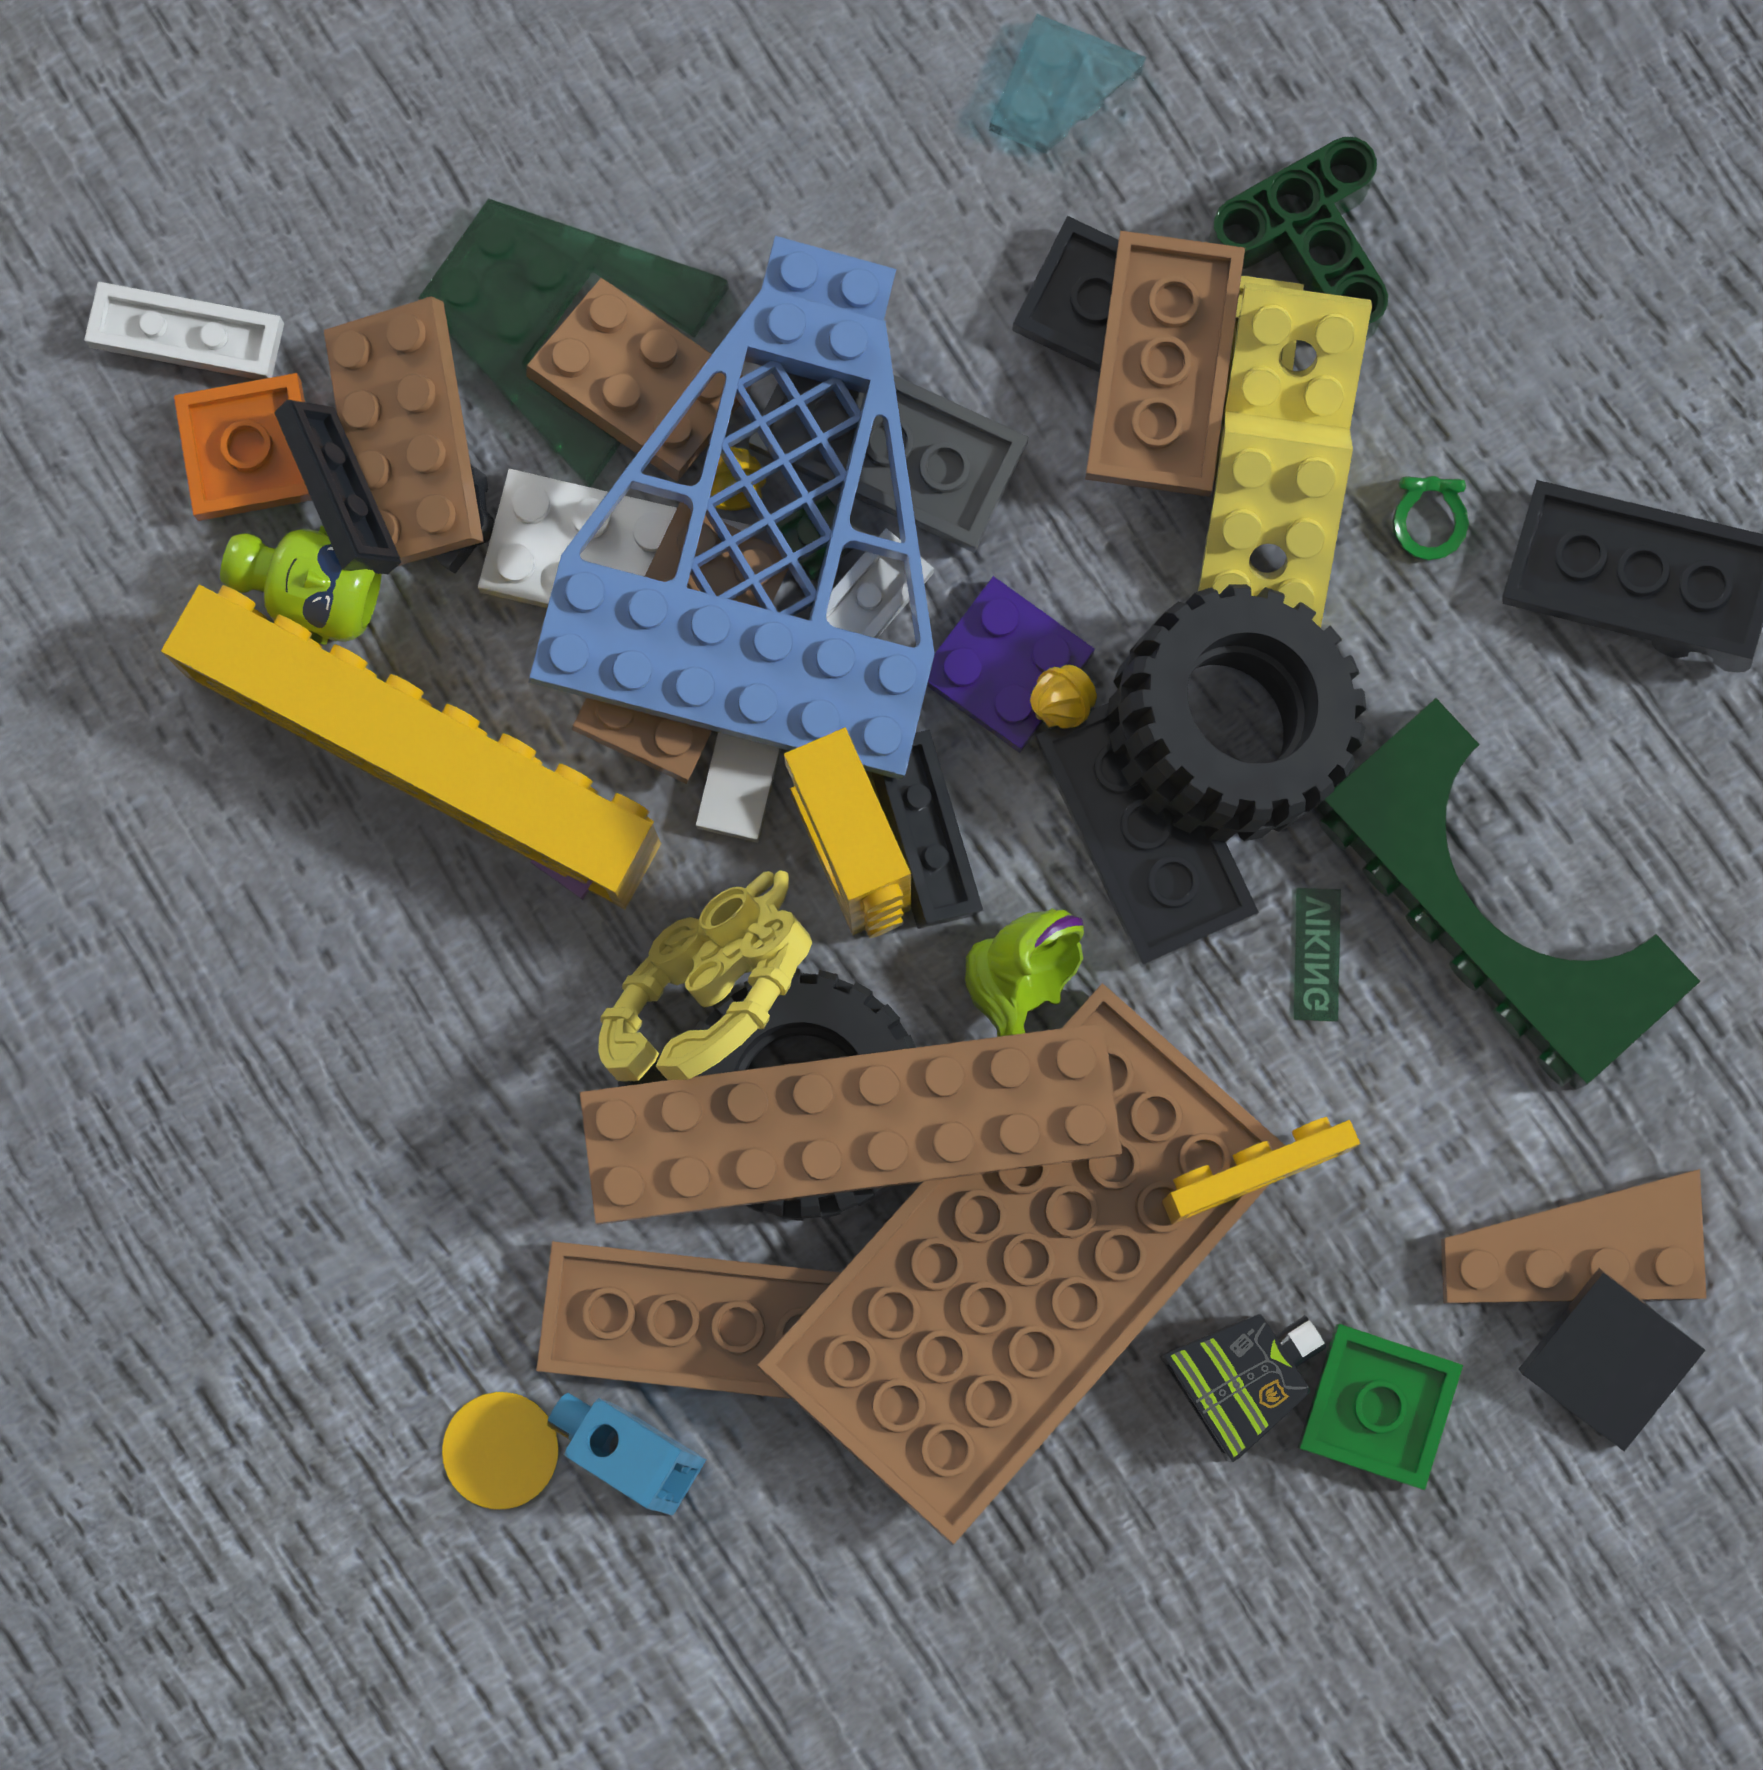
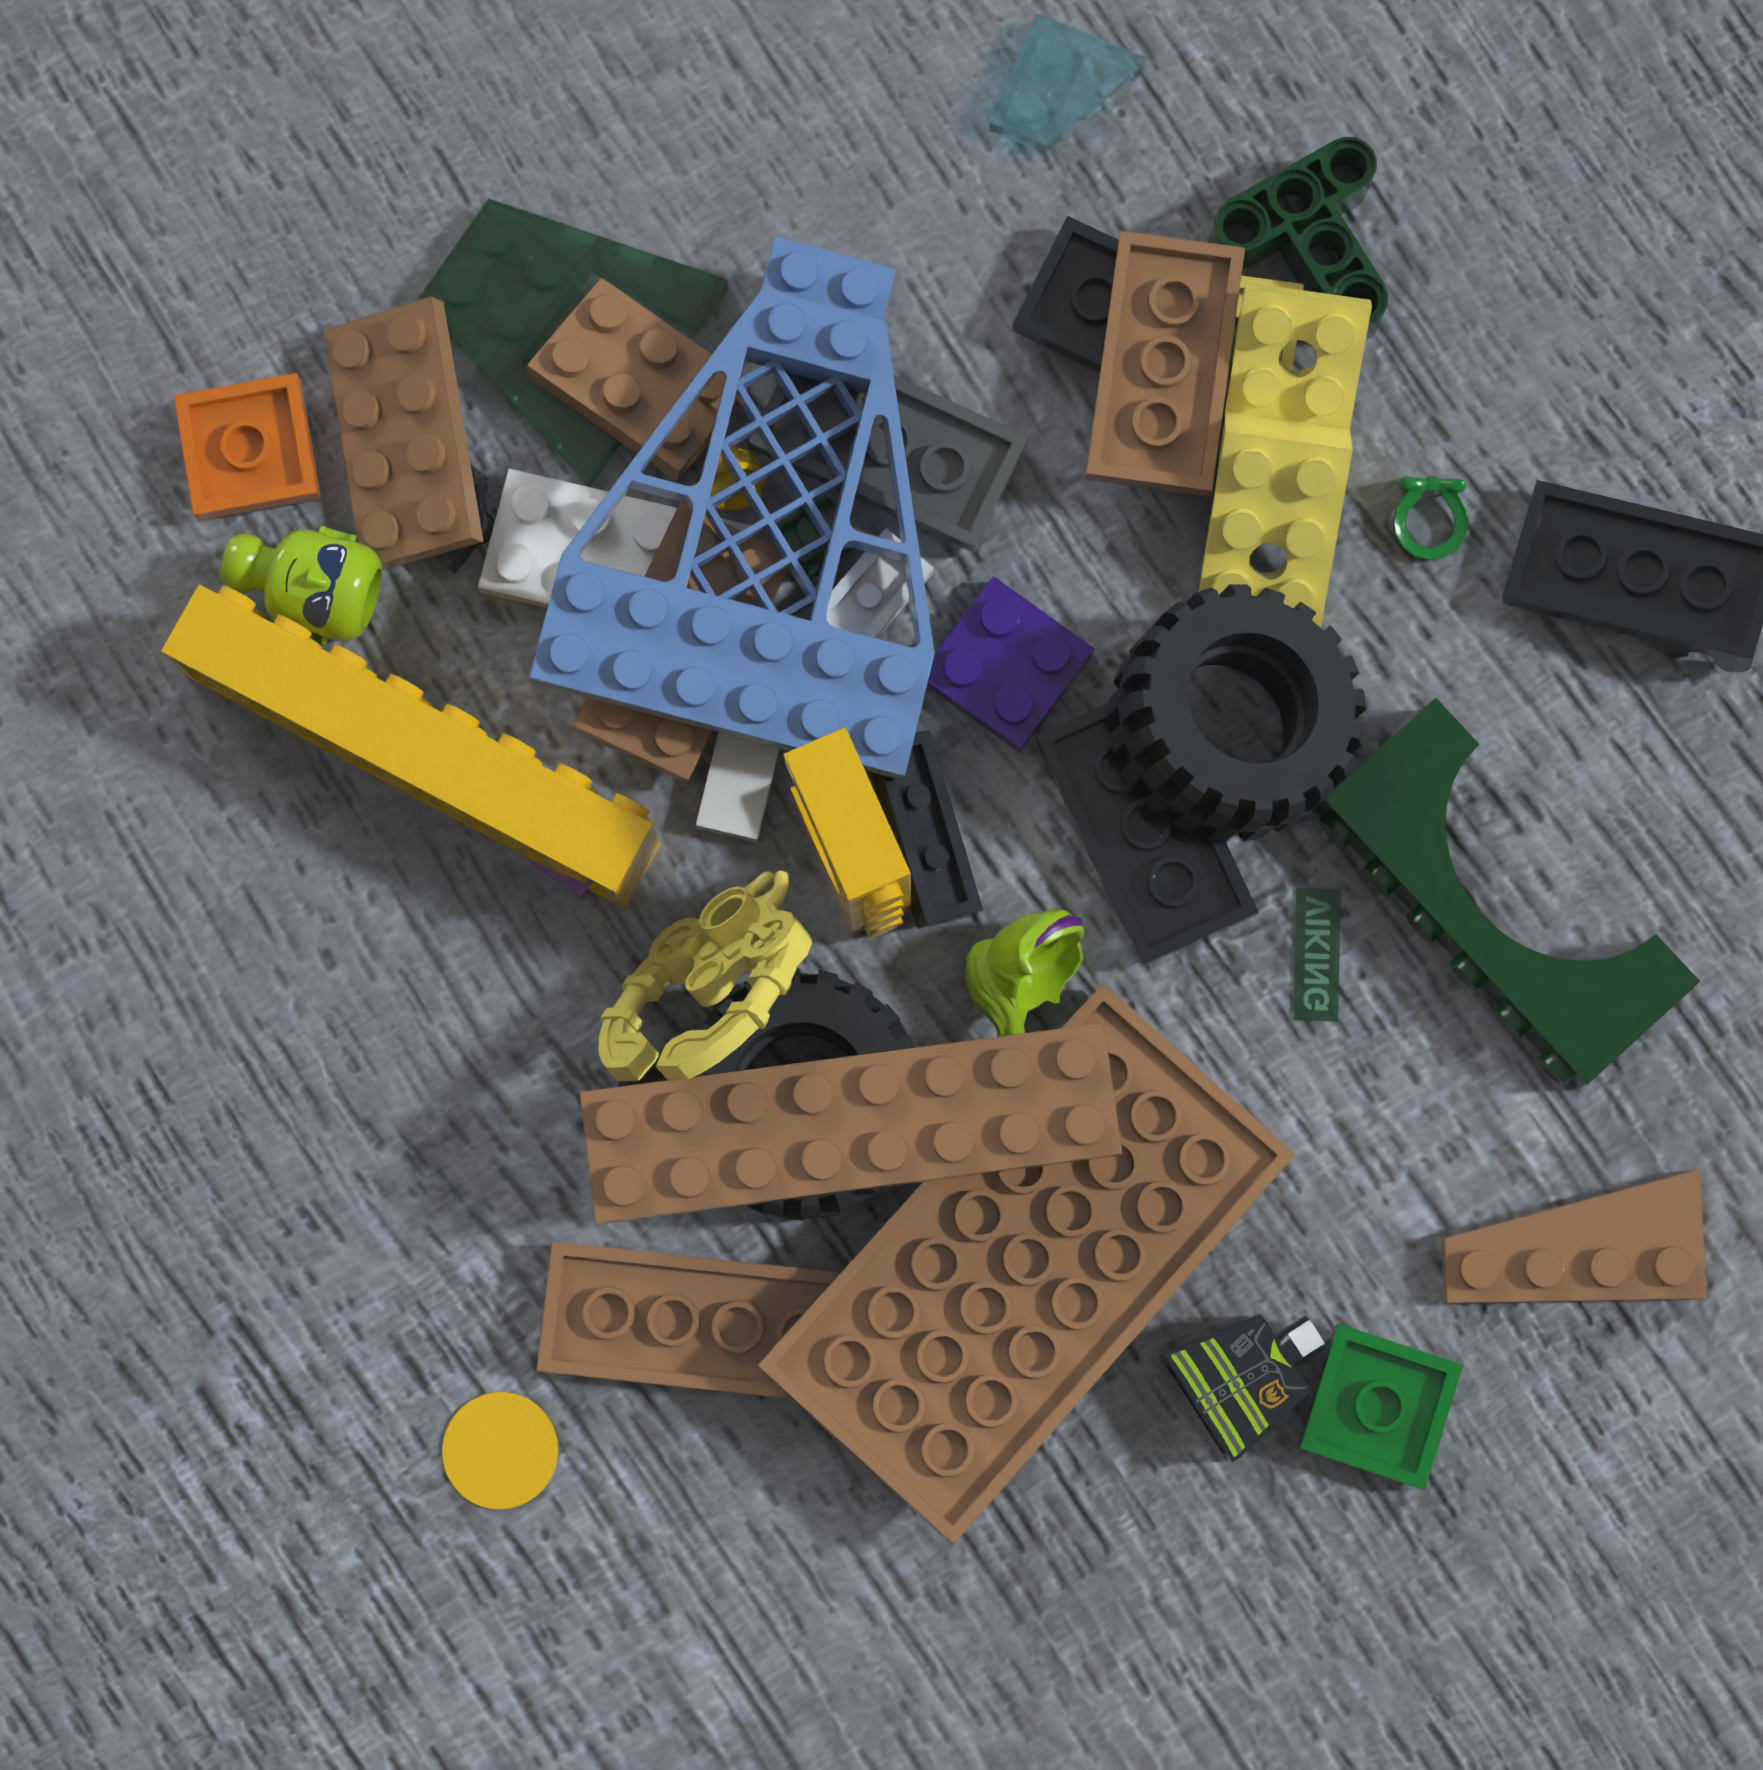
white plate [84,282,284,380] -> none
black tile [274,400,401,575] -> none
dark azure torso [547,1393,707,1516] -> none
yellow plate [1030,665,1097,728] -> none
yellow plate [1162,1116,1361,1224] -> none
black tile [1519,1268,1706,1452] -> none

